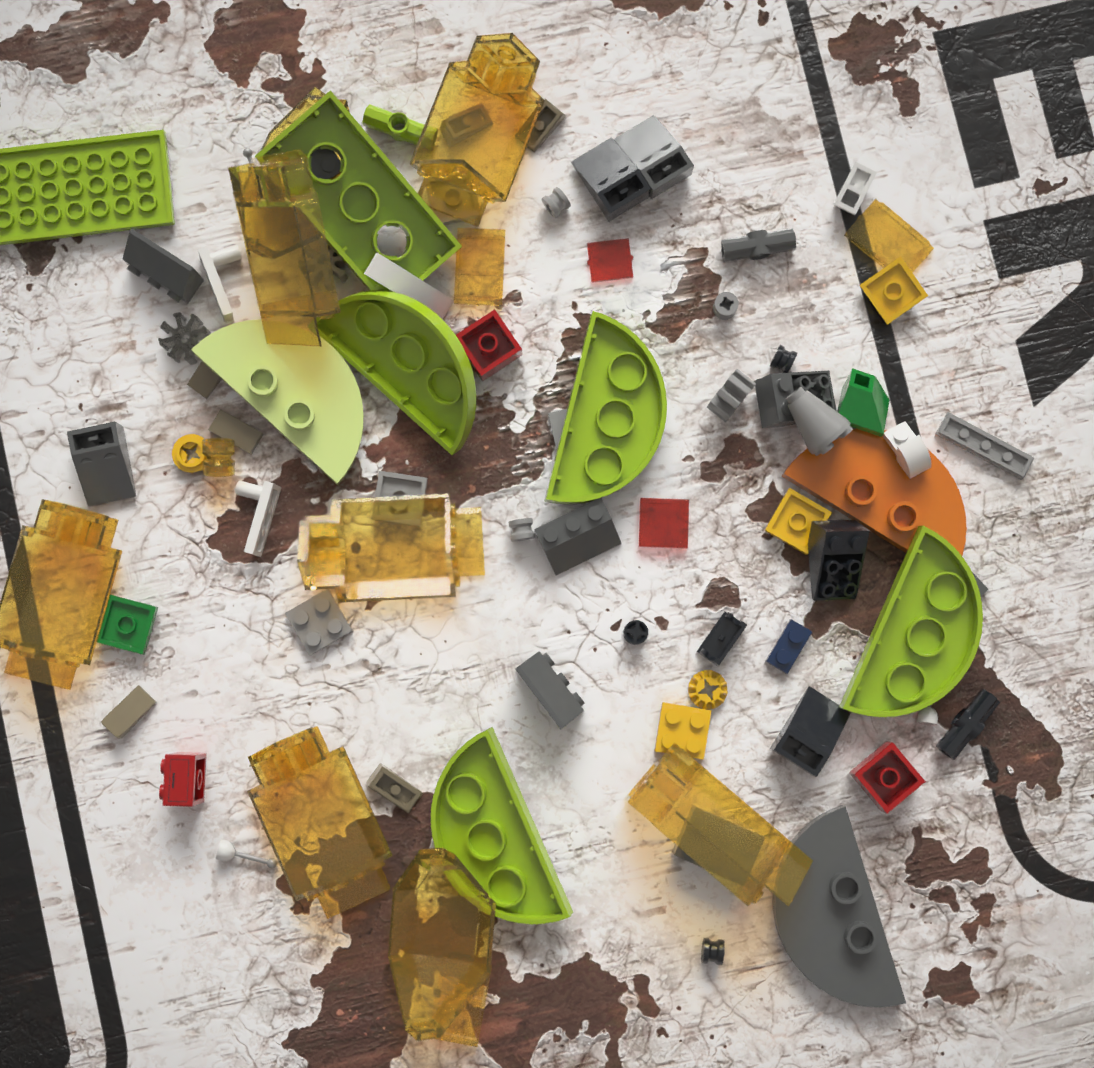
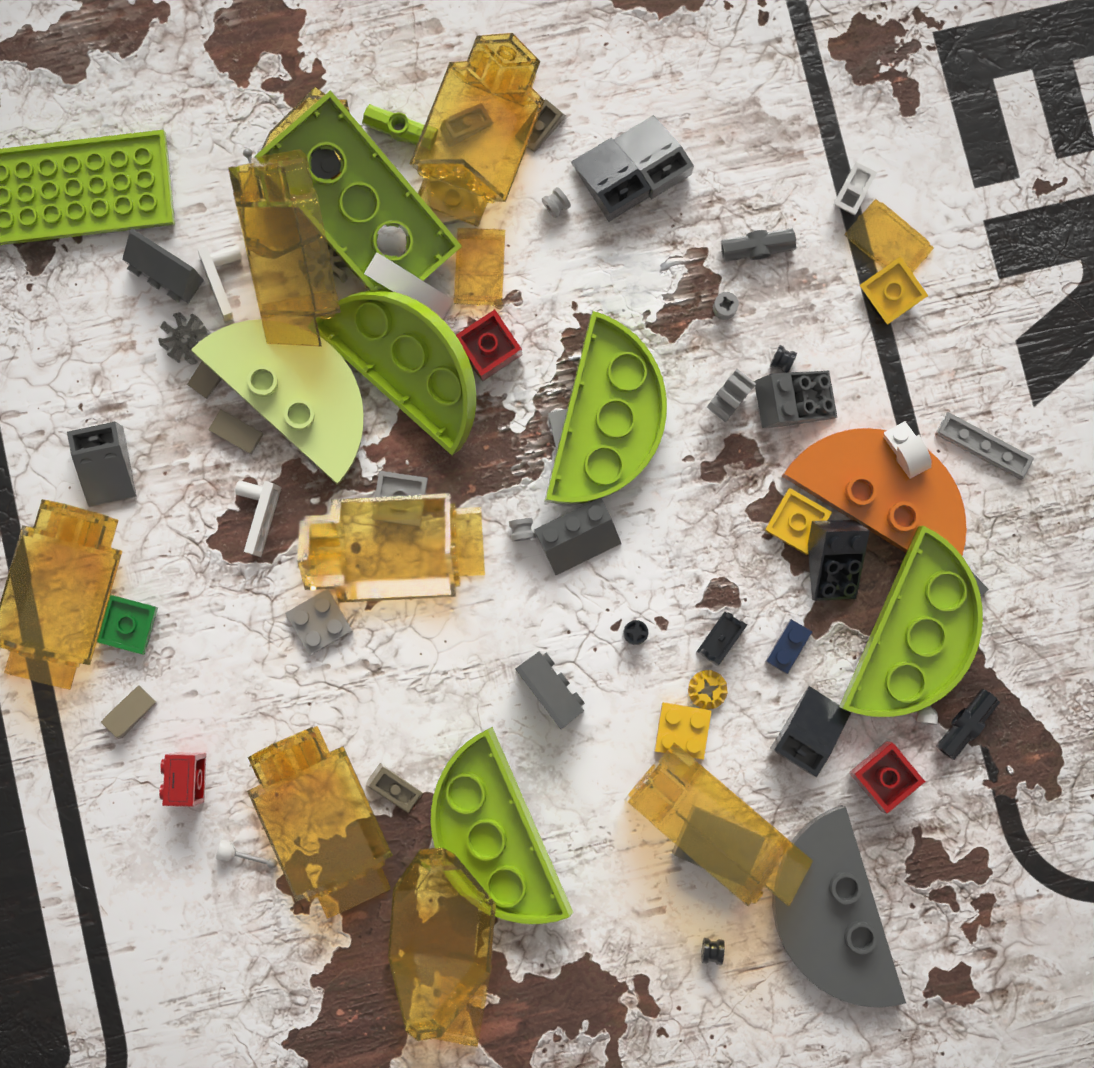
yellow gear [172,434,212,473] -> none
clear yellow wheel [202,438,235,477] -> none
clear red piece [587,238,633,283] -> none
clear red tile [638,498,689,549] -> none
light grey cone [786,387,853,456] -> none
green slope [837,368,890,437] -> none

